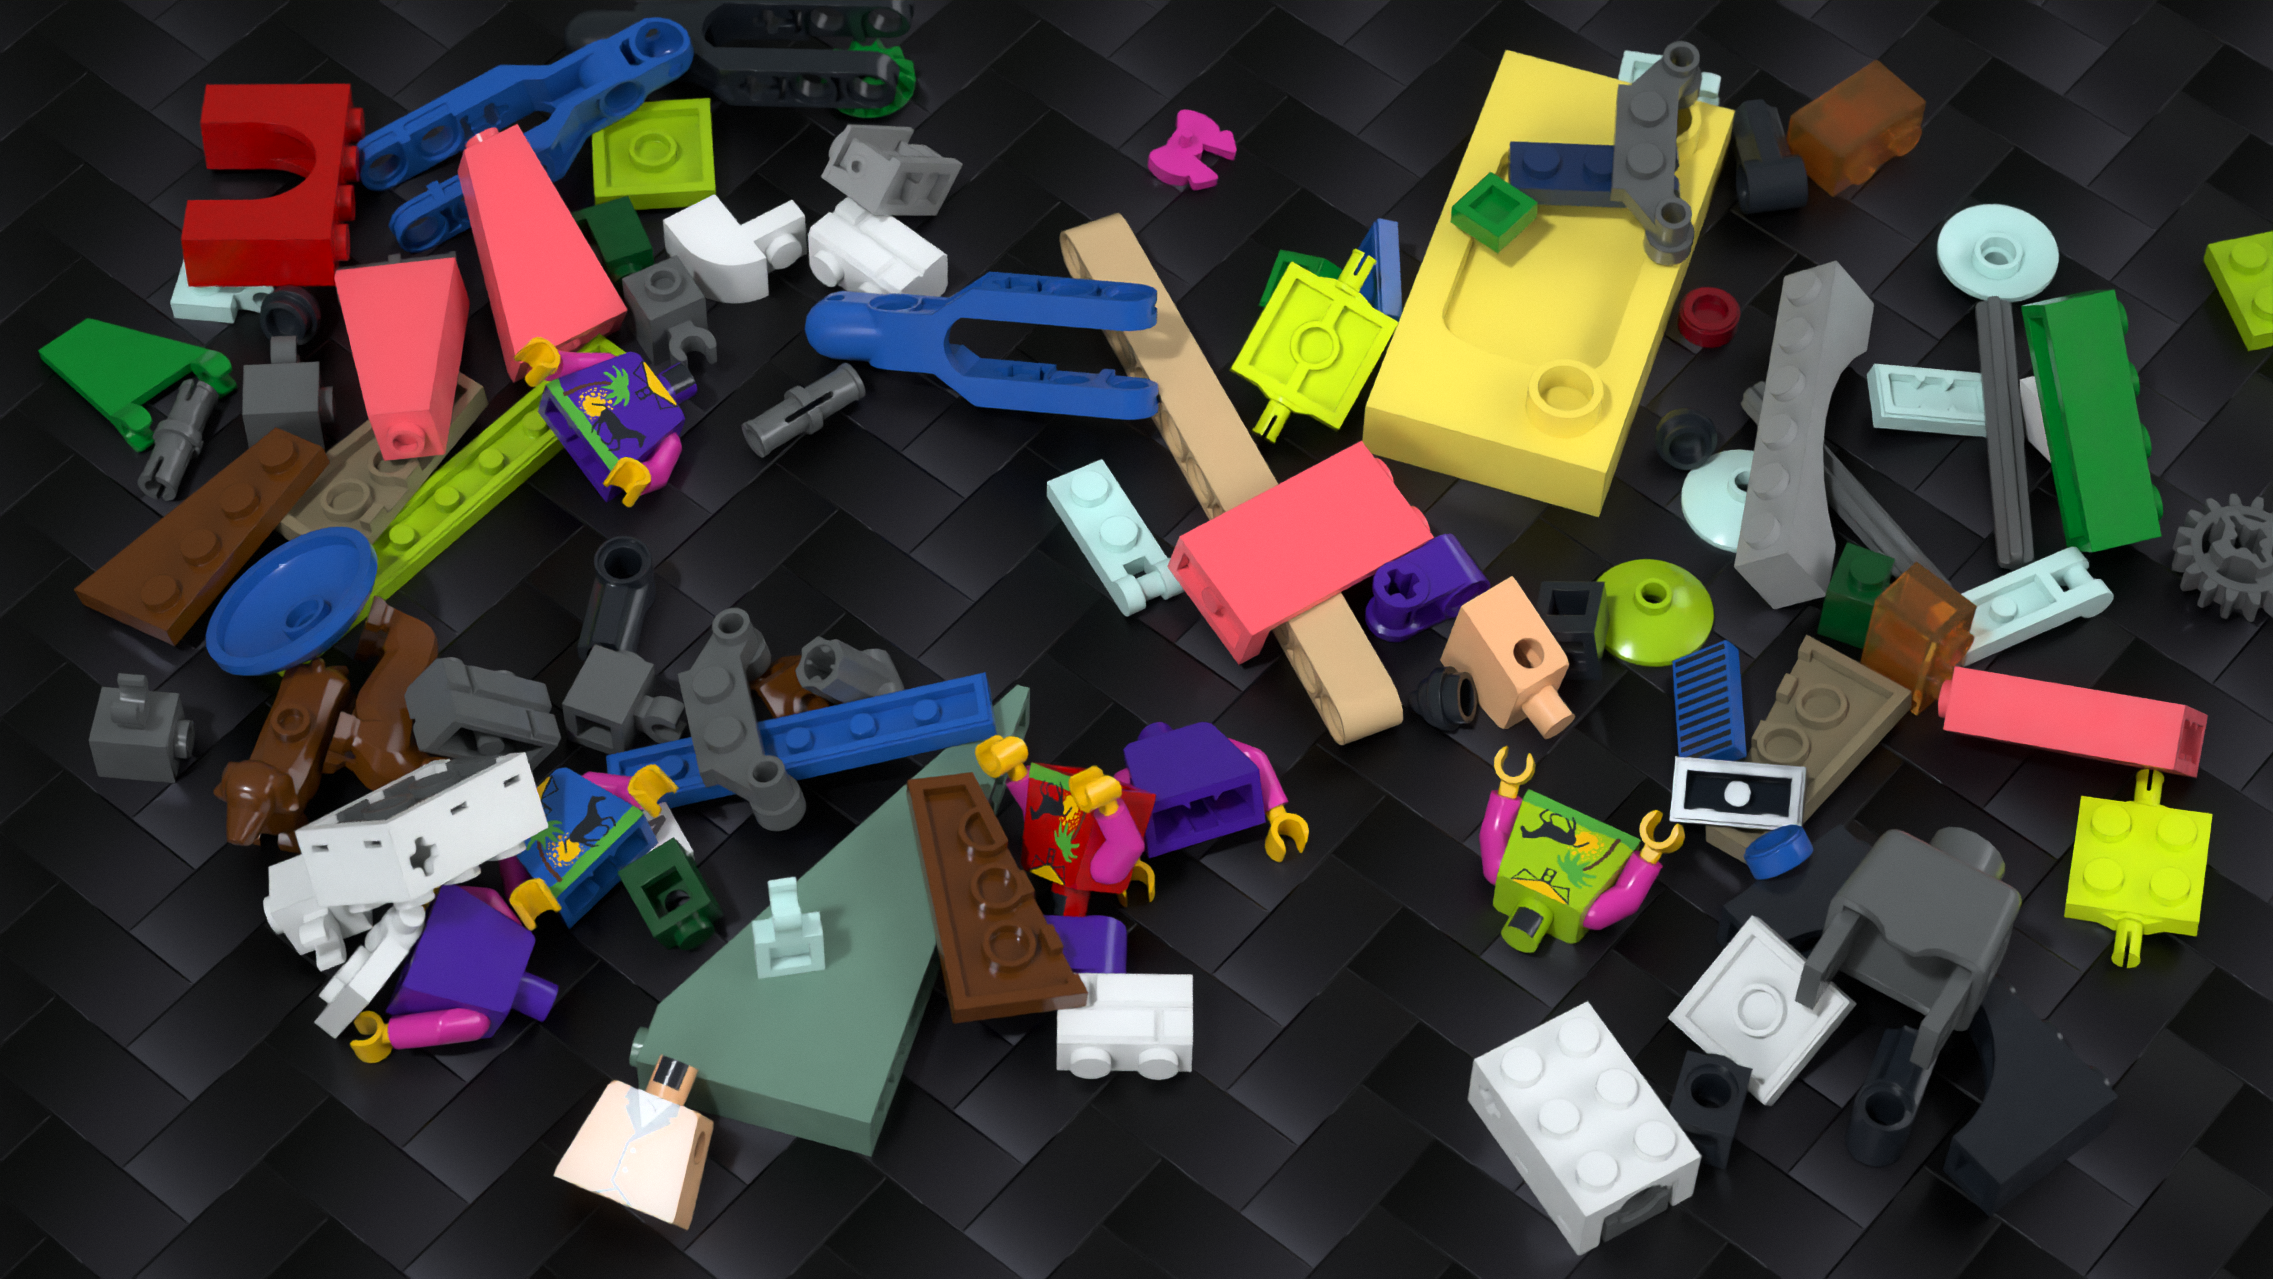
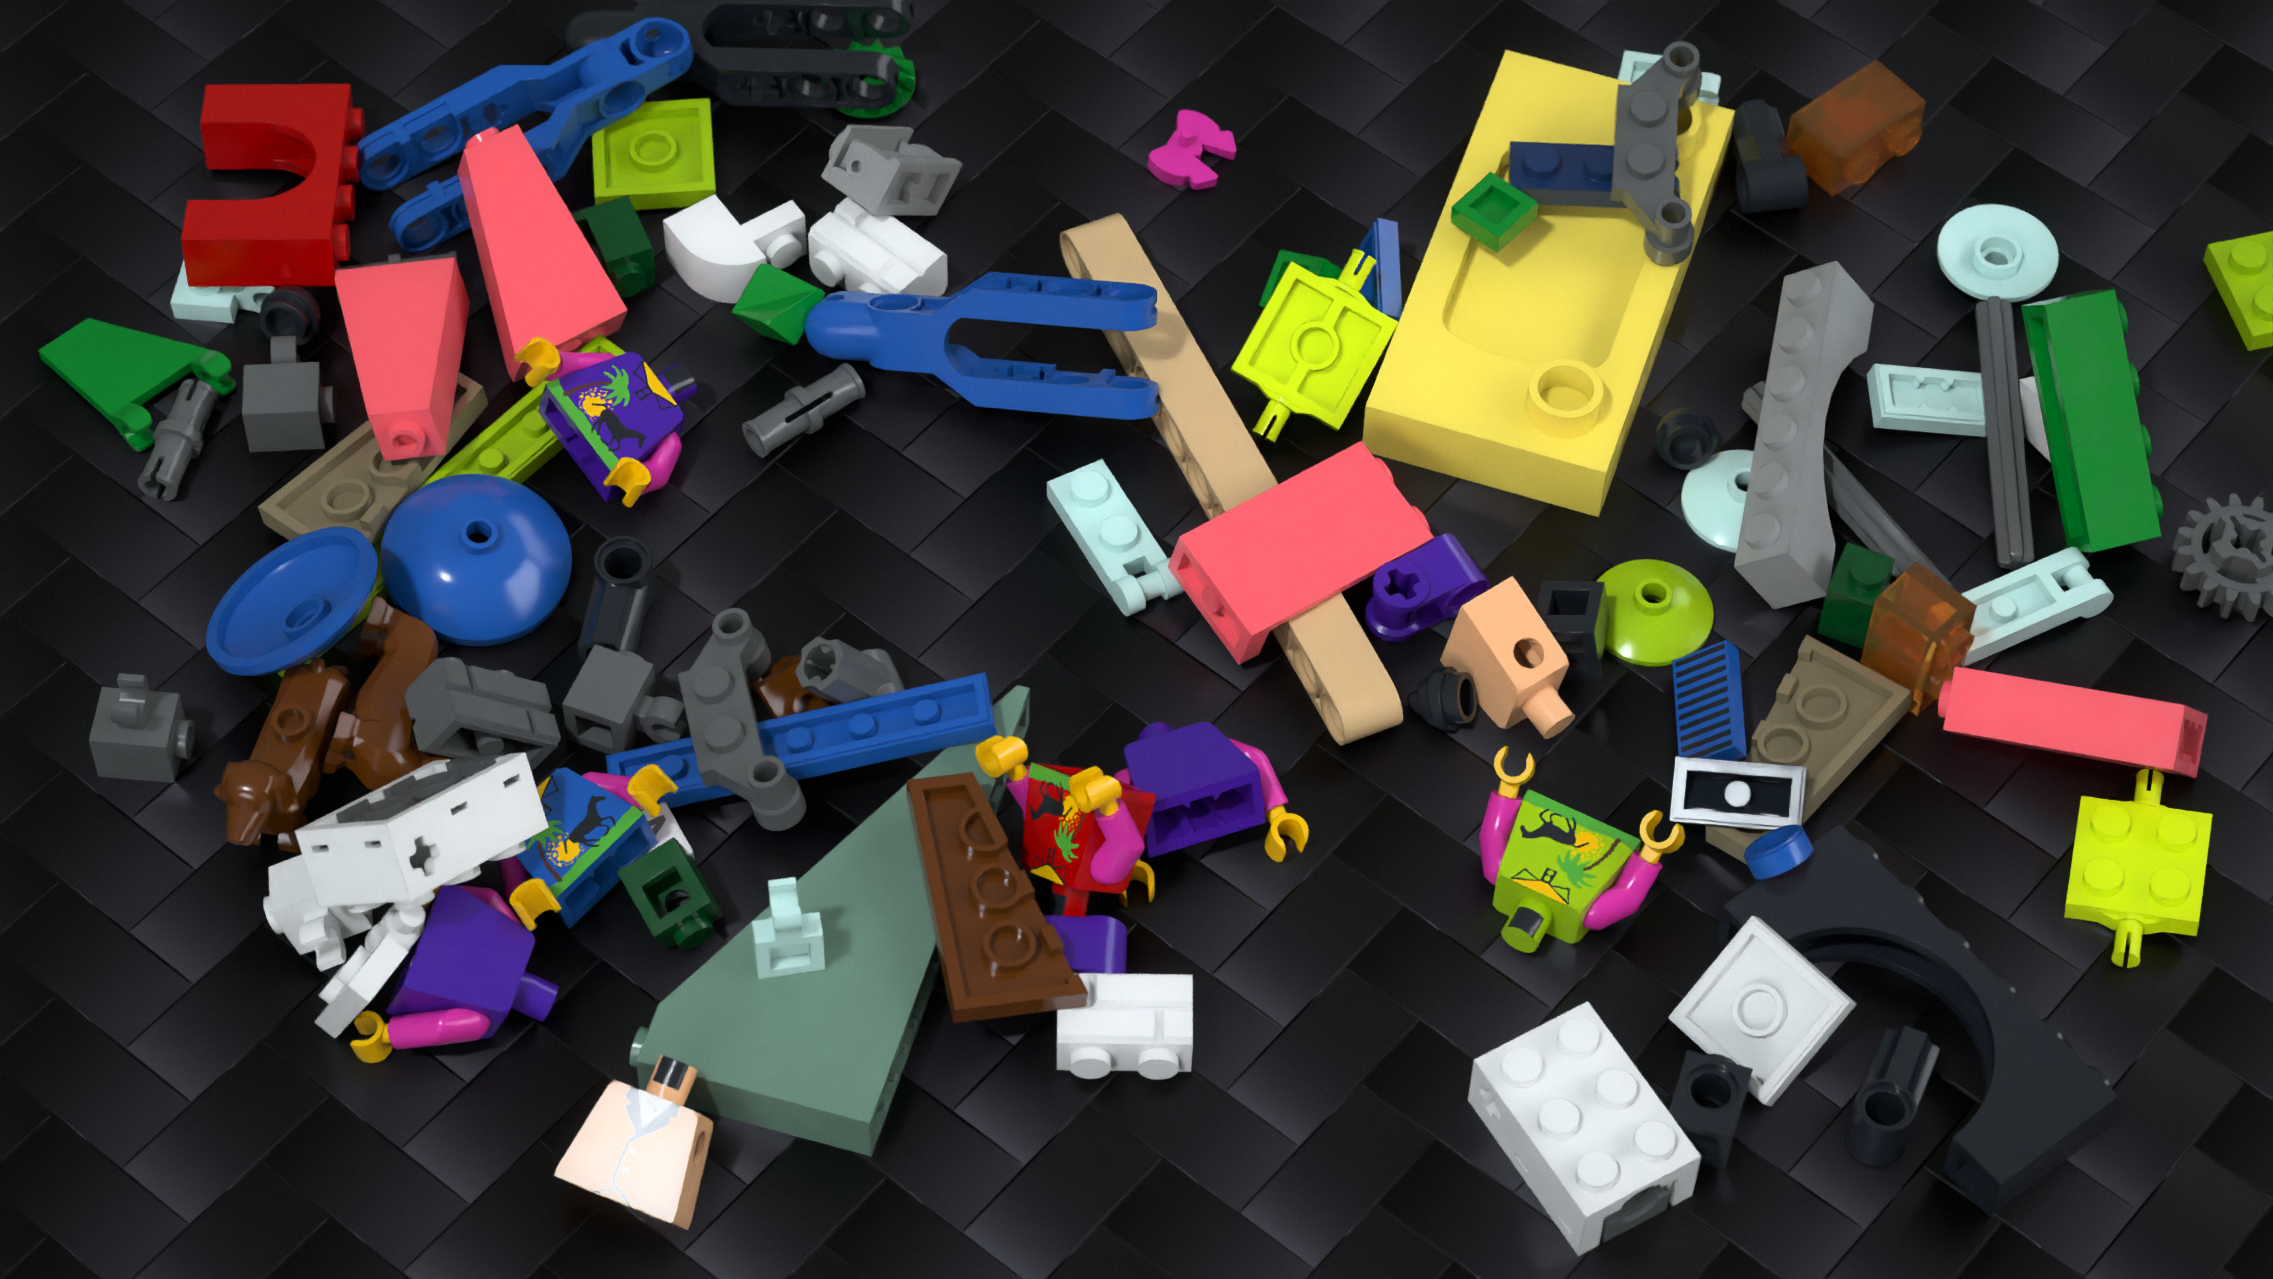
reddish brown wing [74,427,331,646] -> none
dark grey brick [622,255,717,370] -> none
dark red tile [1677,287,1740,348] -> none
dark grey piece [1795,827,2021,1070] -> none
none -> blue dish [380,473,572,646]
none -> green slope [731,263,825,345]

